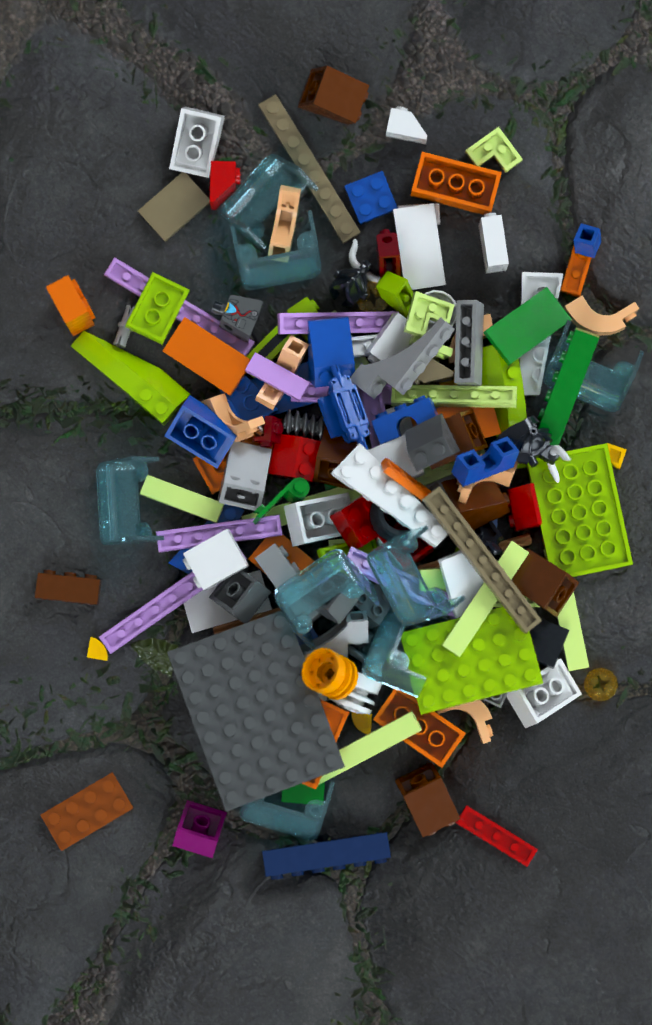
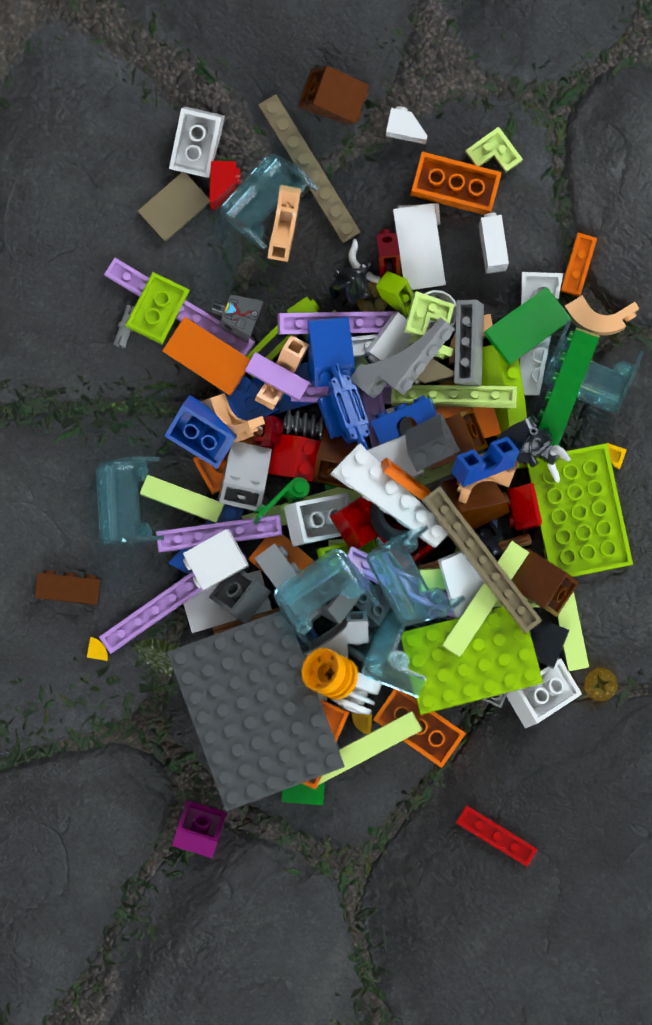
dark orange plate [40,772,134,851] -> none
orange brick [46,275,96,337] -> none
lime wedge [71,331,191,426] -> none
clear light blue windscreen [230,210,322,290] -> none
clear light blue windscreen [239,781,335,840] -> none
dark blue brick [262,832,391,880] -> none
blue plate [344,171,398,225] -> none
reddish brown slope [395,762,460,837] -> none
light nougat arch [436,700,493,744] -> none
blue brick [574,223,601,258] -> none

